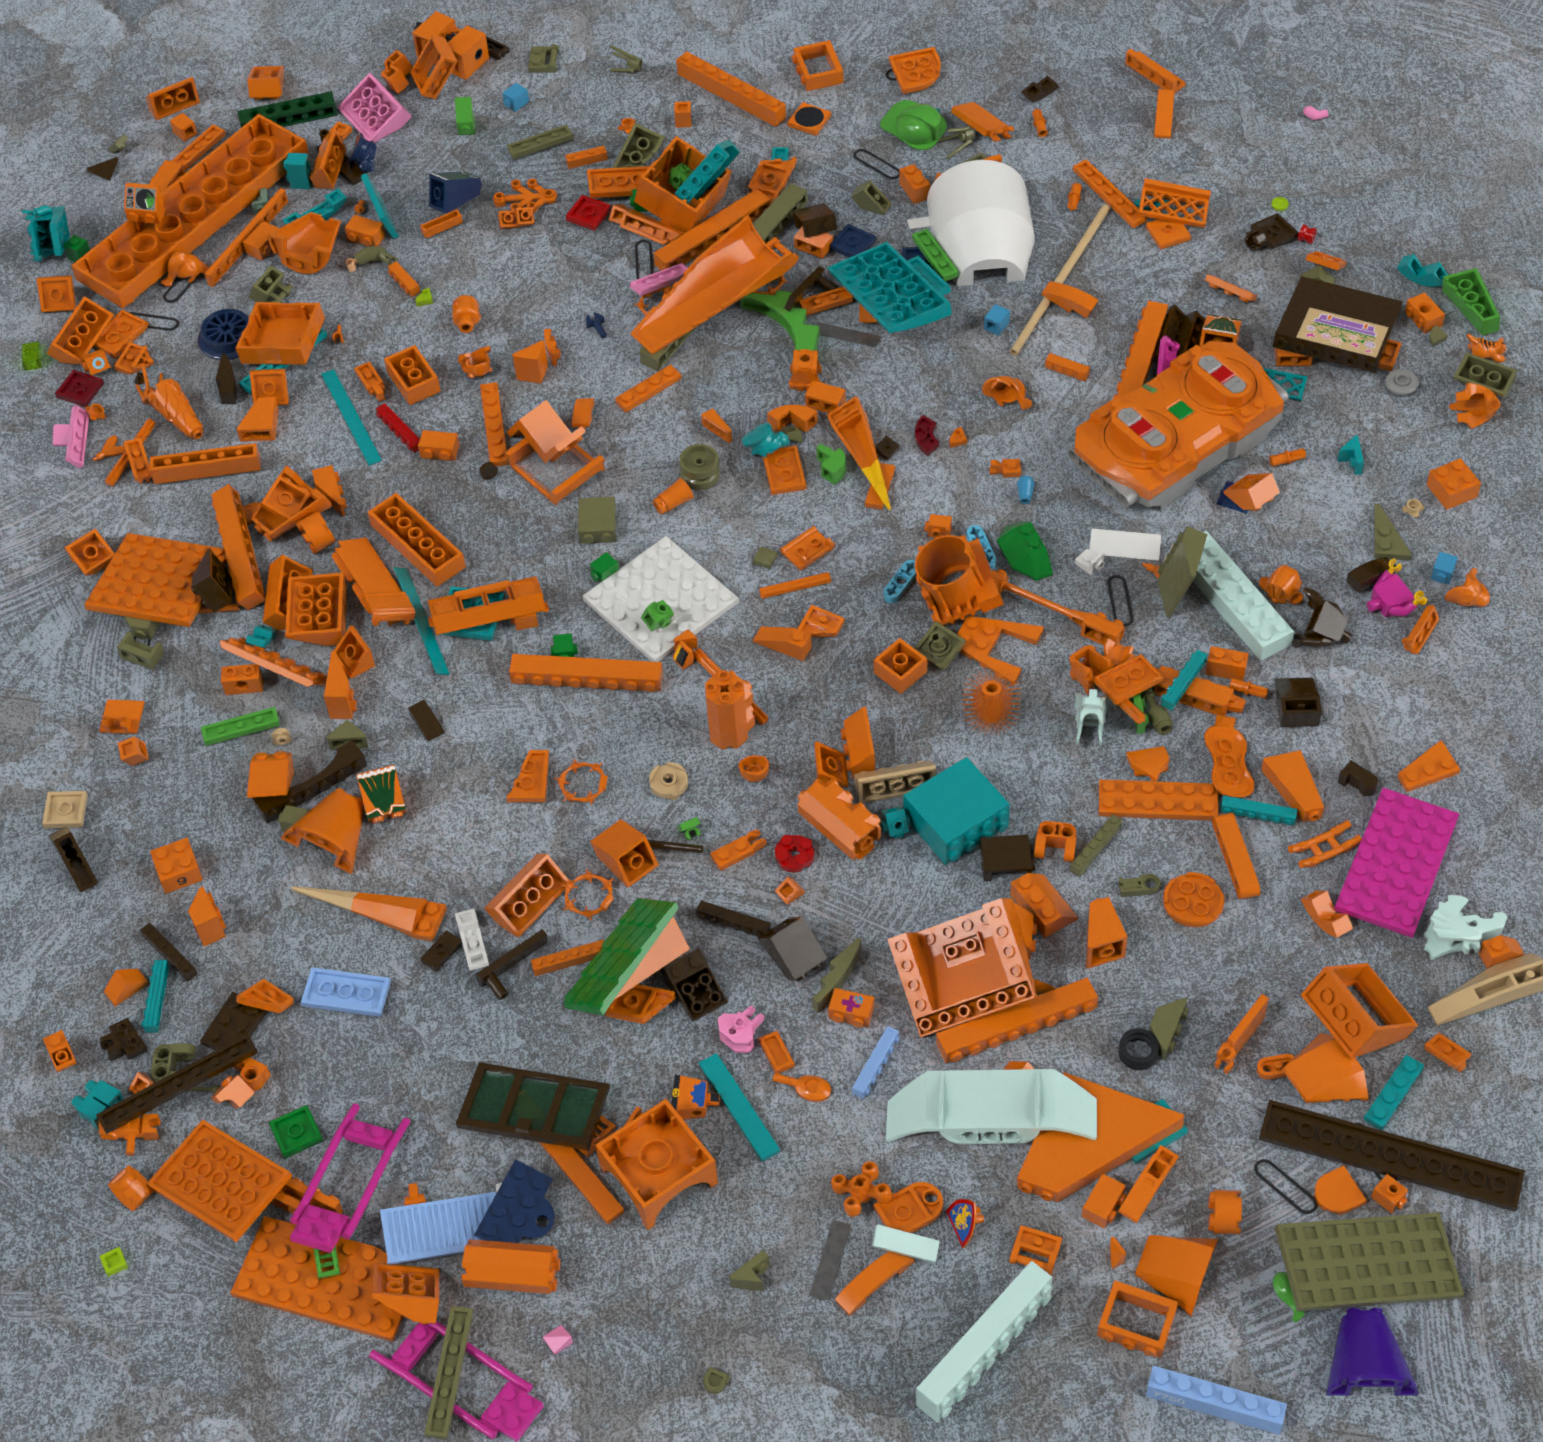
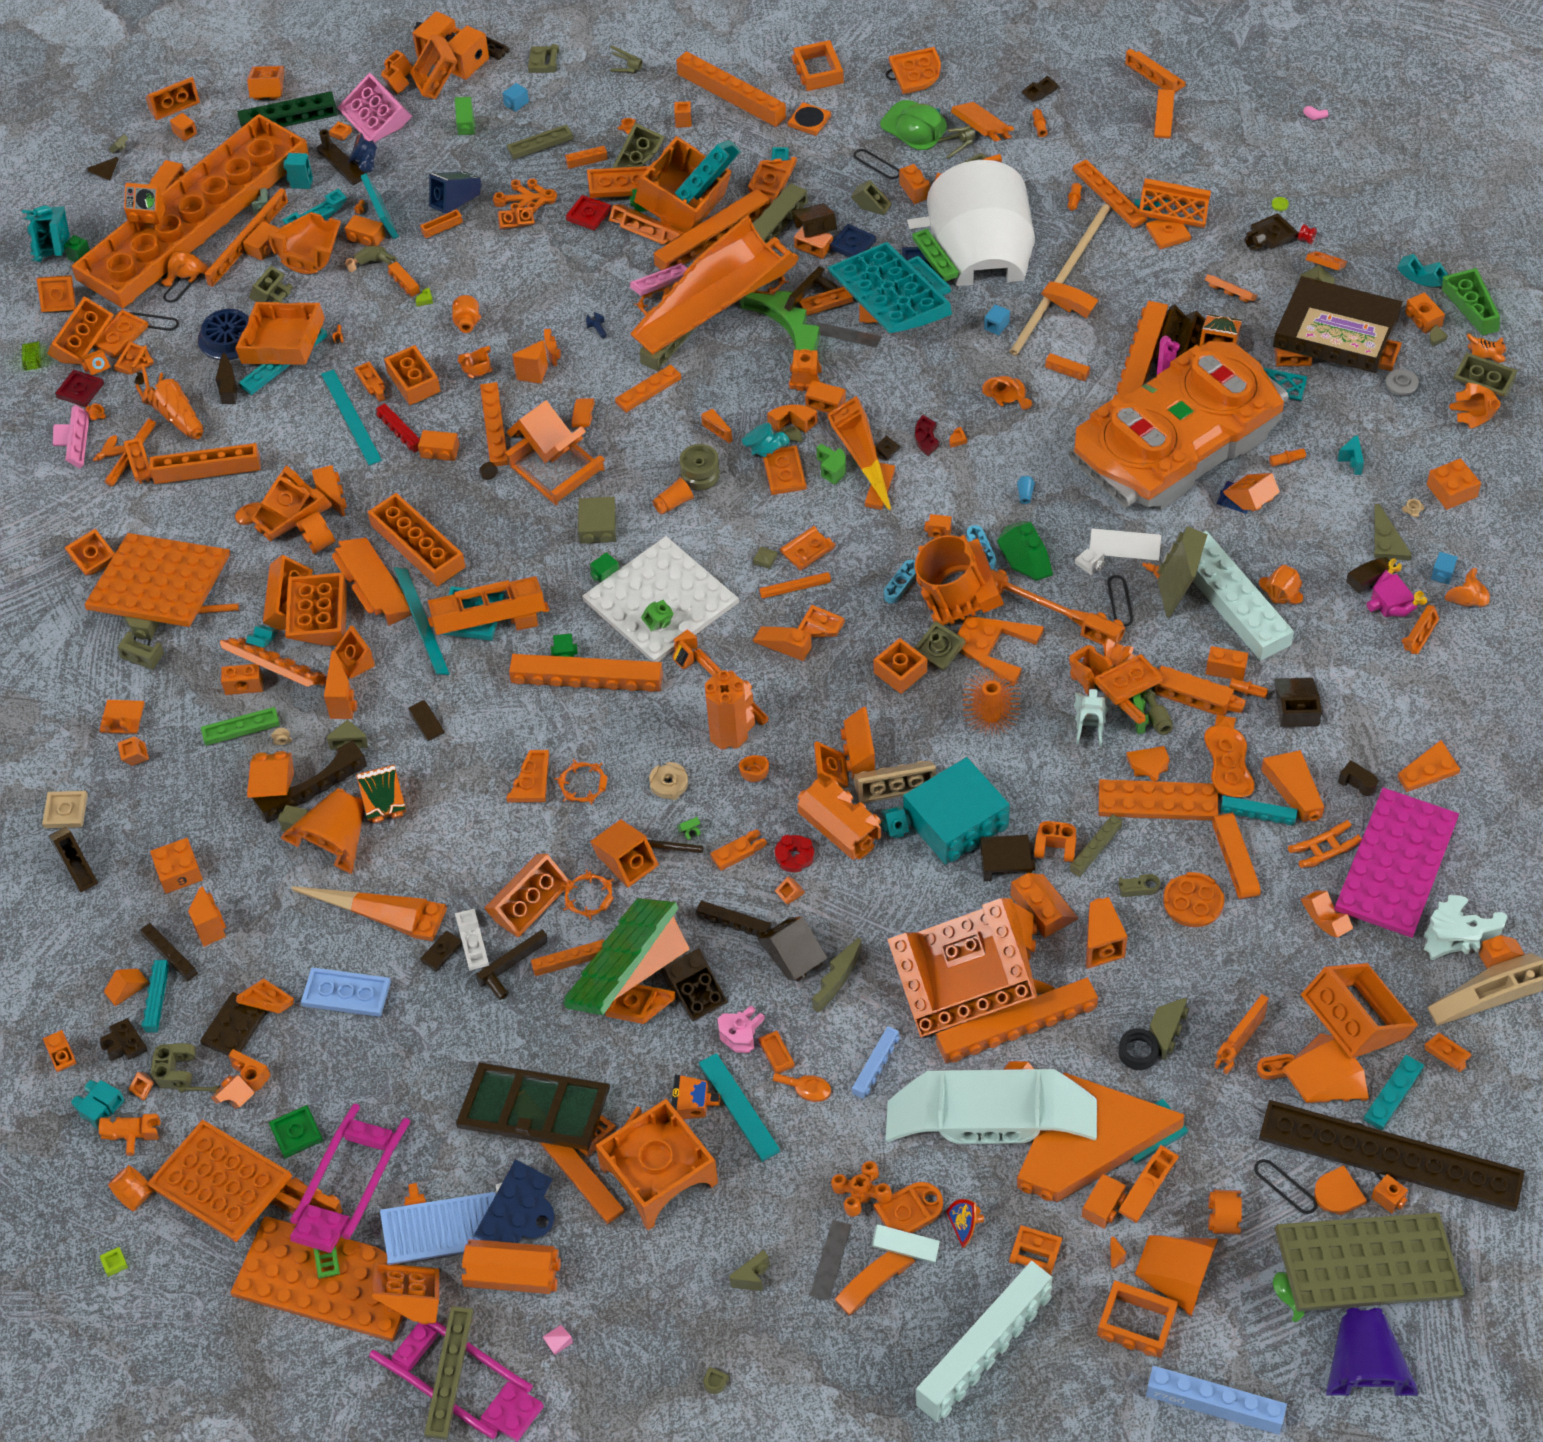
dark brown plate [96,1034,258,1134] -> none
orange plate [171,124,226,171] -> none
dark brown slope [191,548,232,613] -> none
orange brick [211,484,266,610] -> none
orange slope [237,397,279,442] -> none
orange tile [250,369,289,405] -> none
orange slope [310,129,347,189] -> none
orange piece [362,592,415,626] -> none
black piece [635,240,653,279] -> none
bright green brick [668,163,694,189] -> none
orange brick [828,988,875,1028] -> none
orange plate [989,459,1021,477] -> none
teal piece [1161,650,1208,711] -> none
dark brown torso [1292,588,1352,648] -> none

